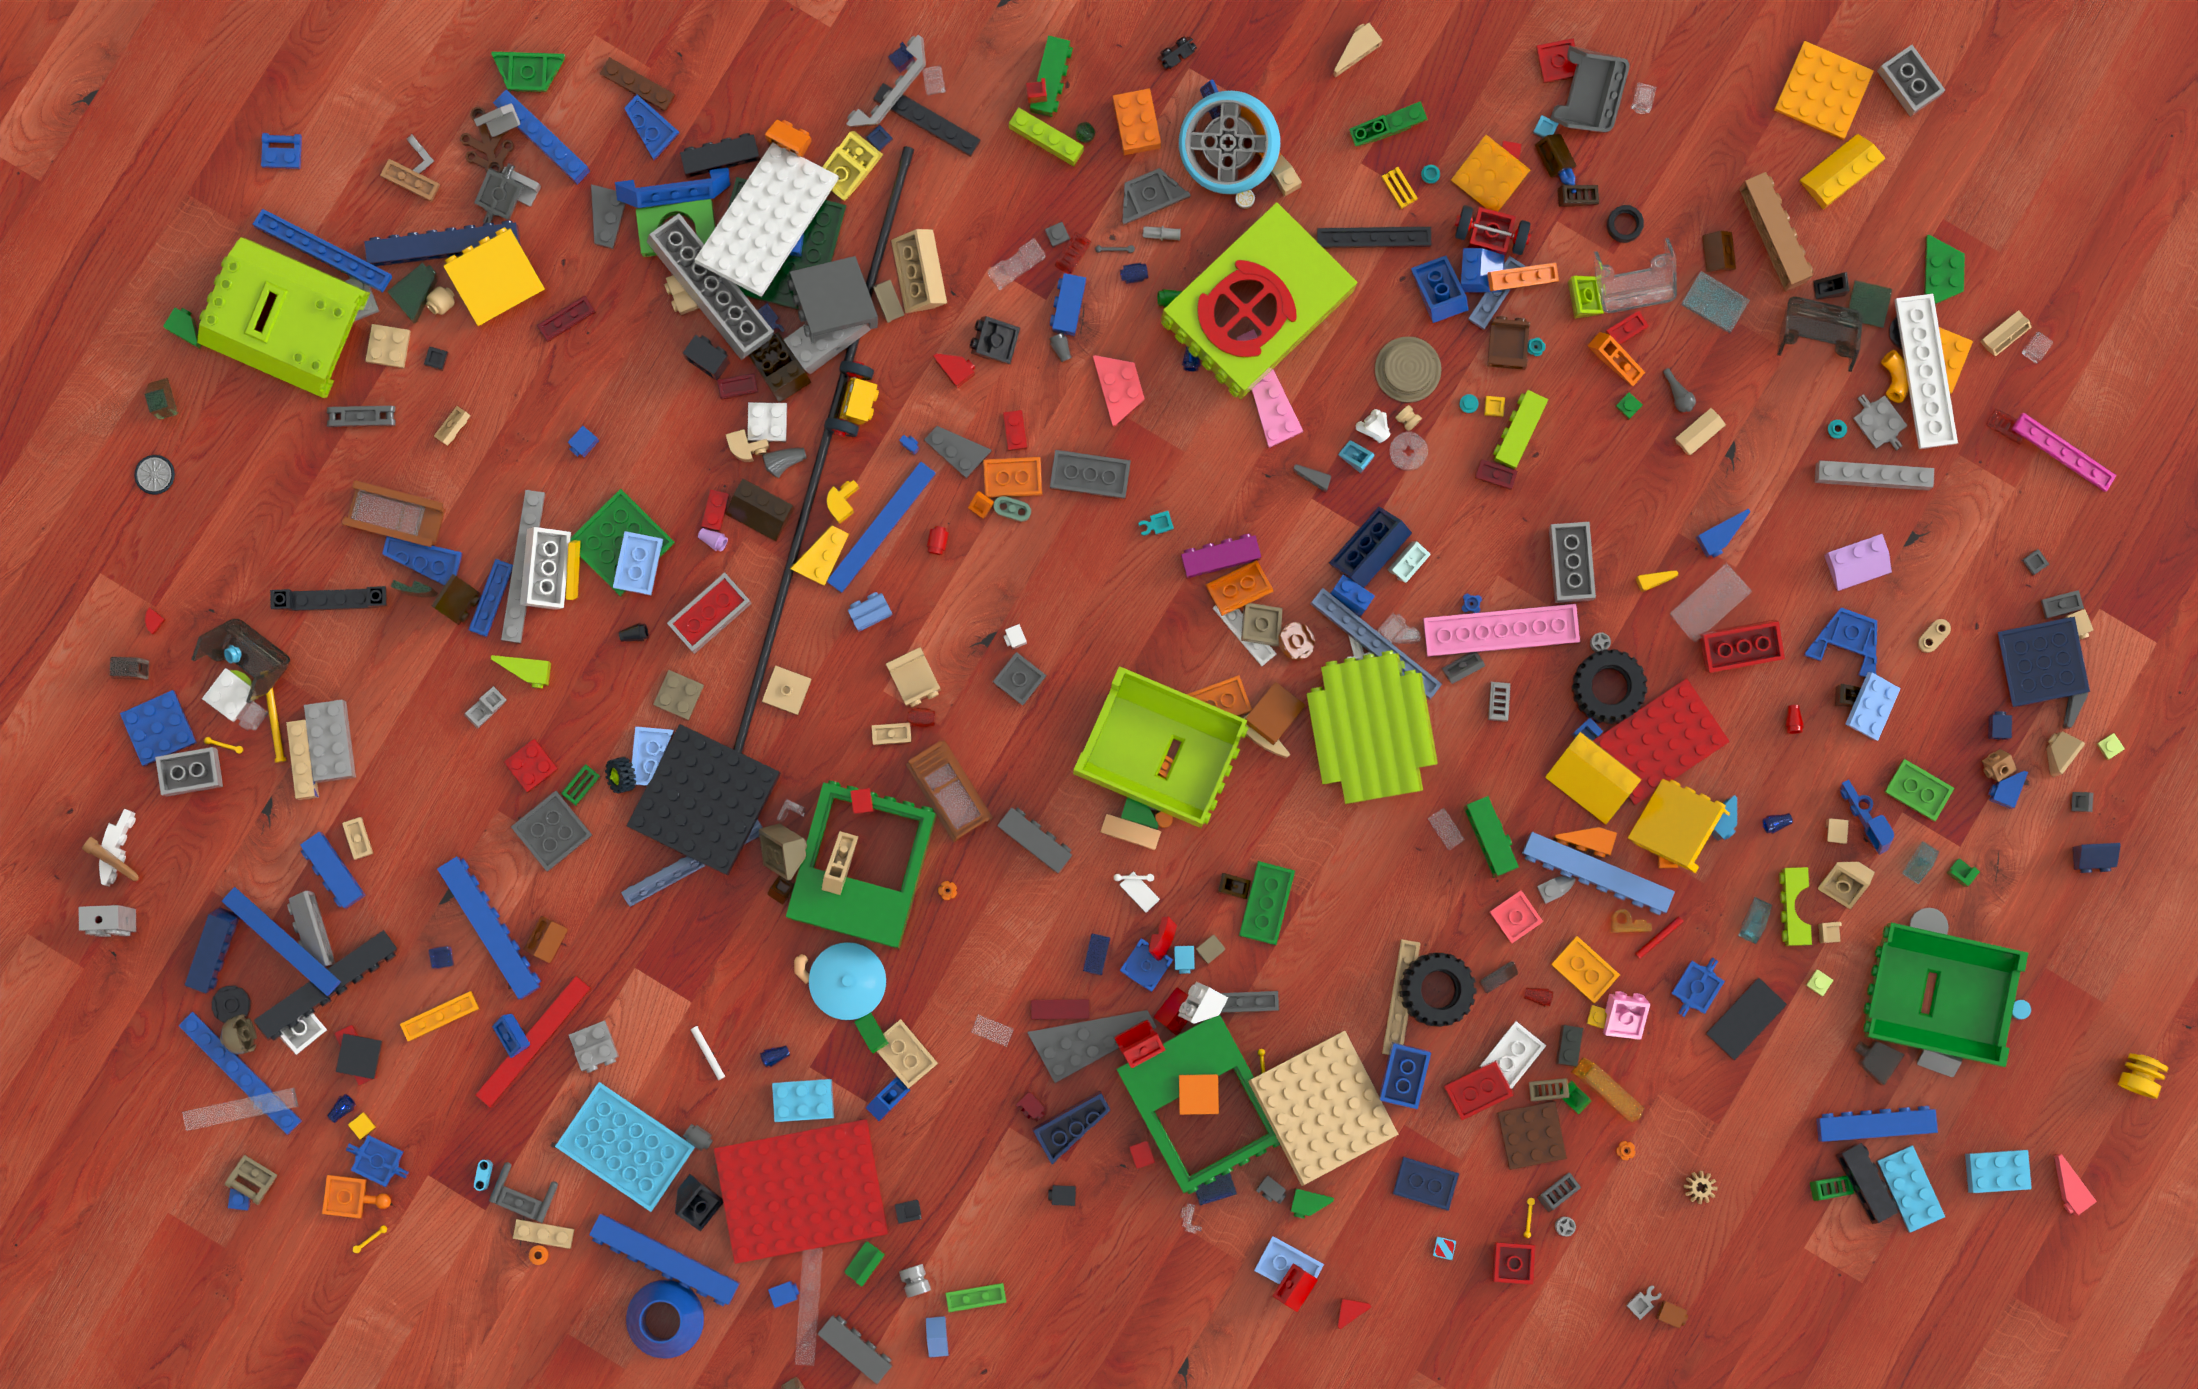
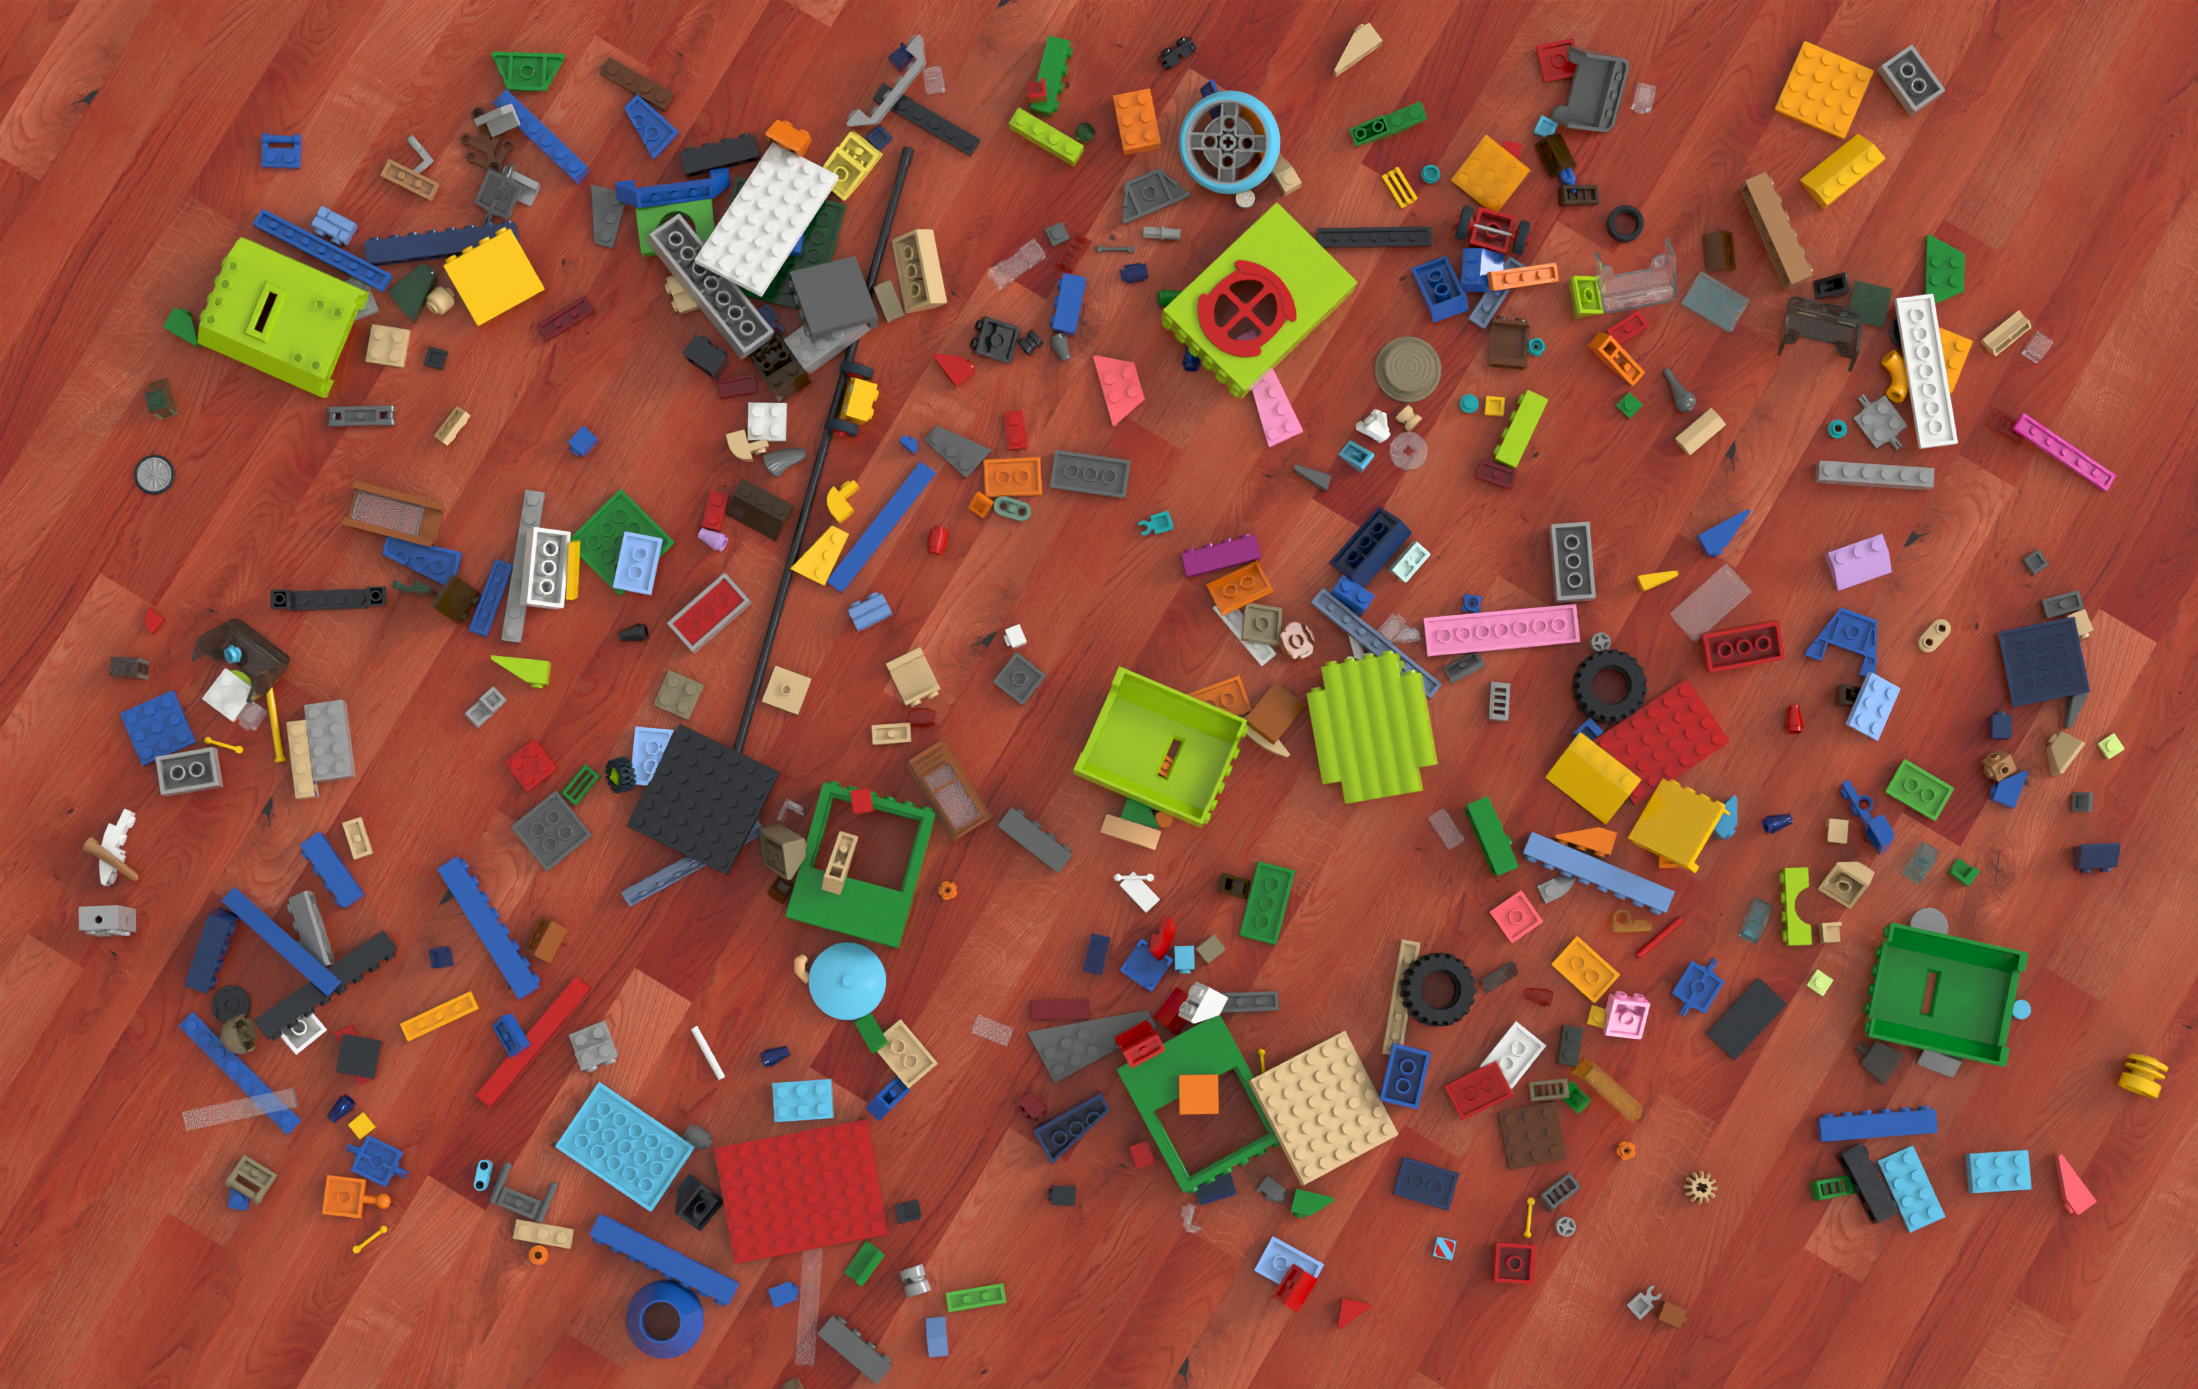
none -> medium blue brick [311,206,358,246]
none -> black wheel [1017,329,1044,356]

